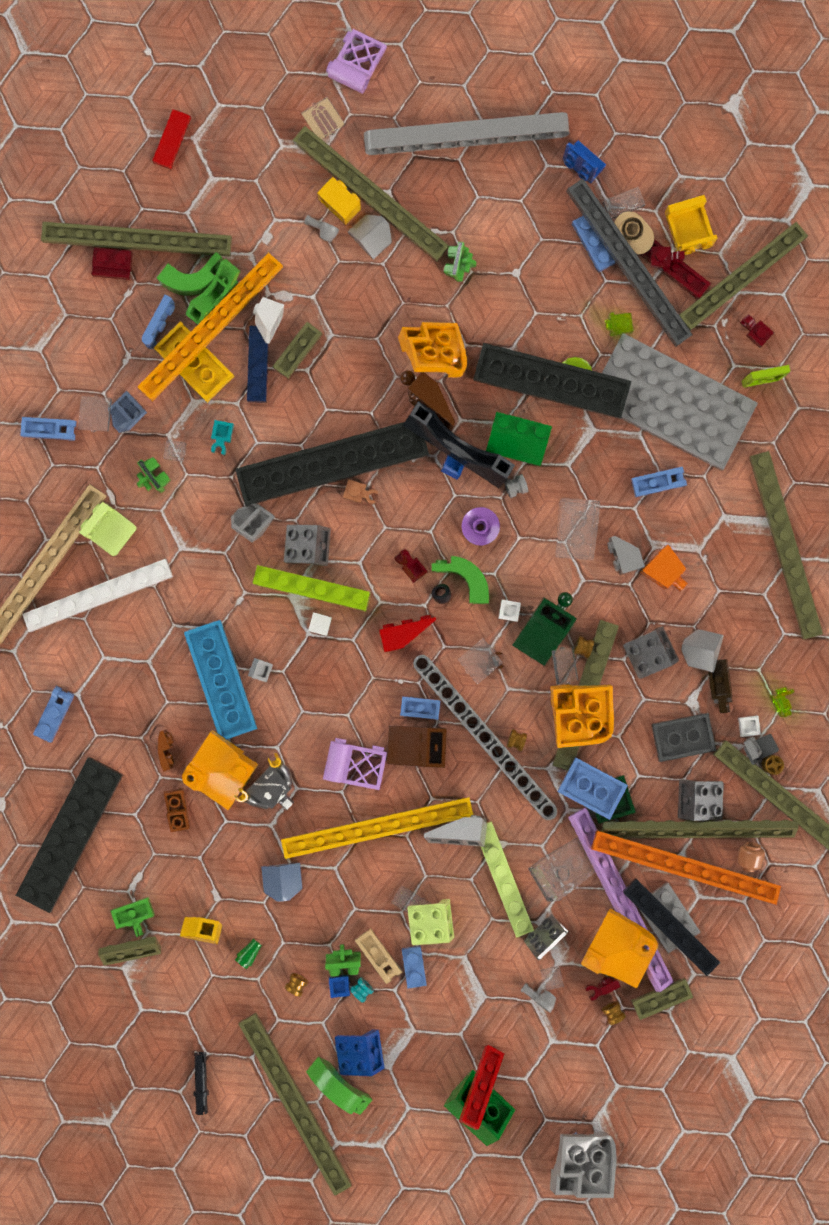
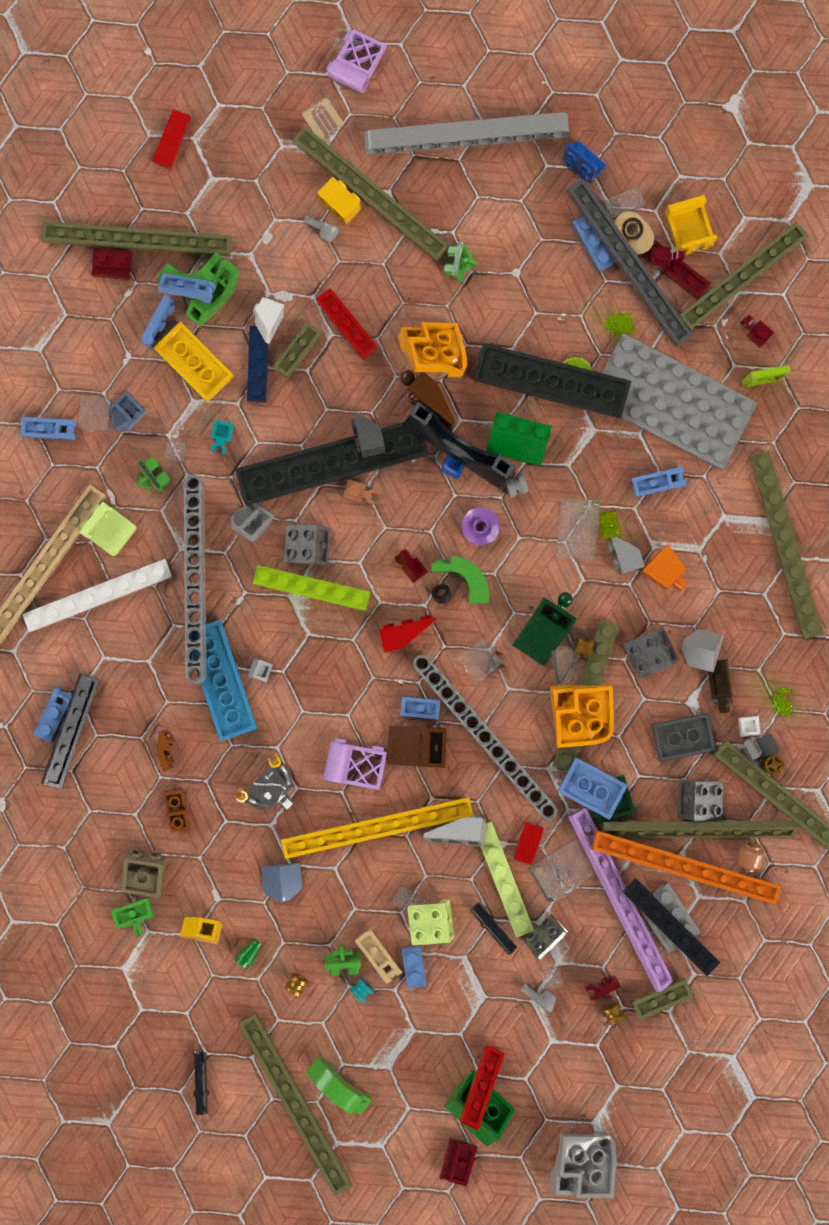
pearl dark grey plate [15,757,123,913] -> none
olive plate [98,936,161,966] -> none
light orange plate [137,253,283,402] -> none
light orange slope [182,730,258,810] -> none
white tile [308,612,332,636] -> none
blue plate [329,975,350,998] -> none
blue bracket [335,1029,385,1076] -> none
light grey slope [348,215,392,260] -> none
white plate [498,600,521,622] -> none
pearl gold wheel [507,729,527,752] -> none
light orange slope [581,908,658,989] -> none
none -> plate [41,673,100,789]
none -> dark tan plate [121,849,166,898]
none -> medium blue plate [158,273,216,303]
none -> light grey beam [184,474,206,684]
none -> red plate [316,288,378,360]
none -> dark grey slope [351,412,386,458]
none -> dark red plate [439,1138,477,1187]
none -> black pin [470,902,517,955]
none -> red tile [513,822,544,865]
none -> clear neon green bracket [597,510,622,540]

